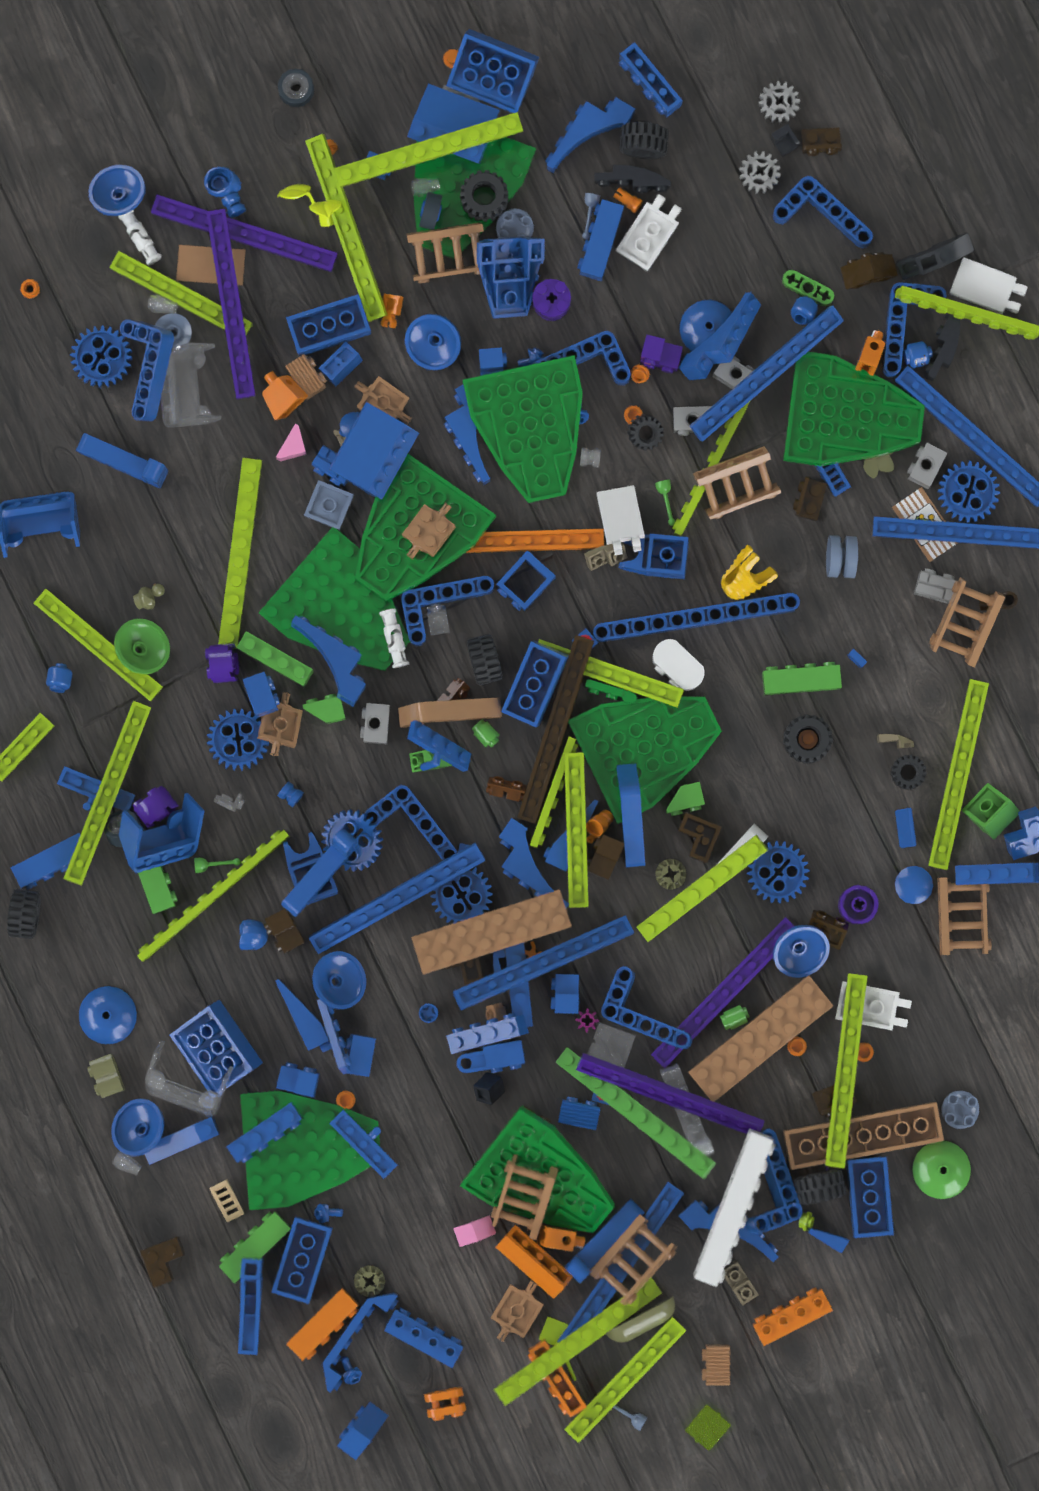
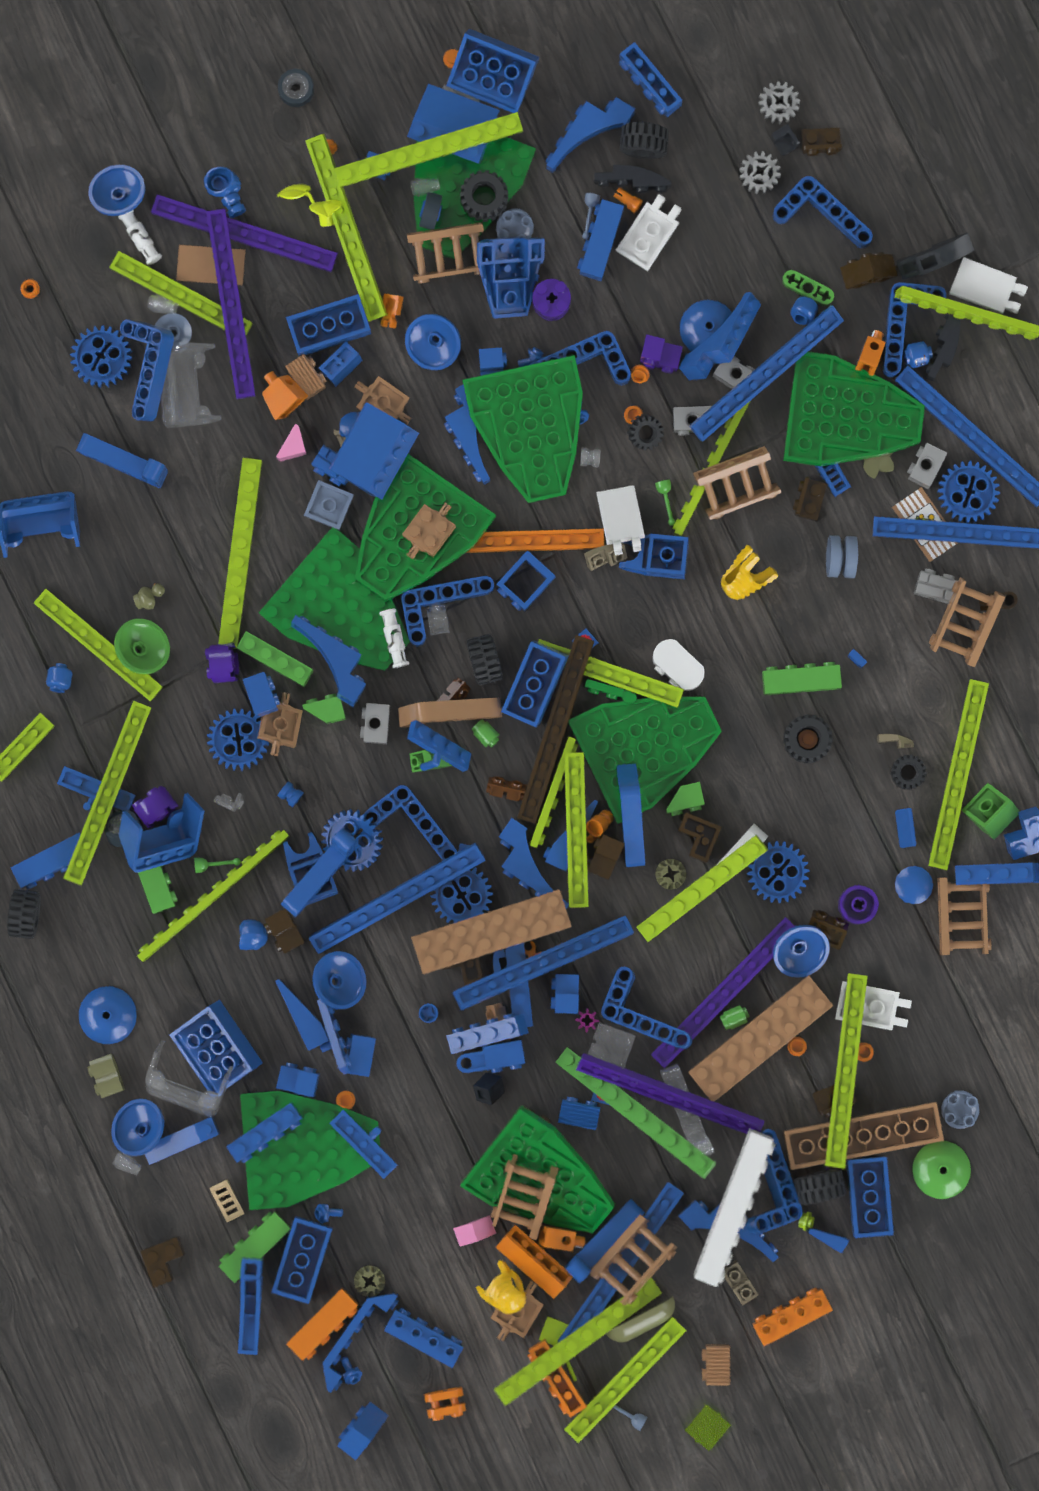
blue beam [593,593,800,642] -> none
none -> yellow hair [476,1260,527,1314]

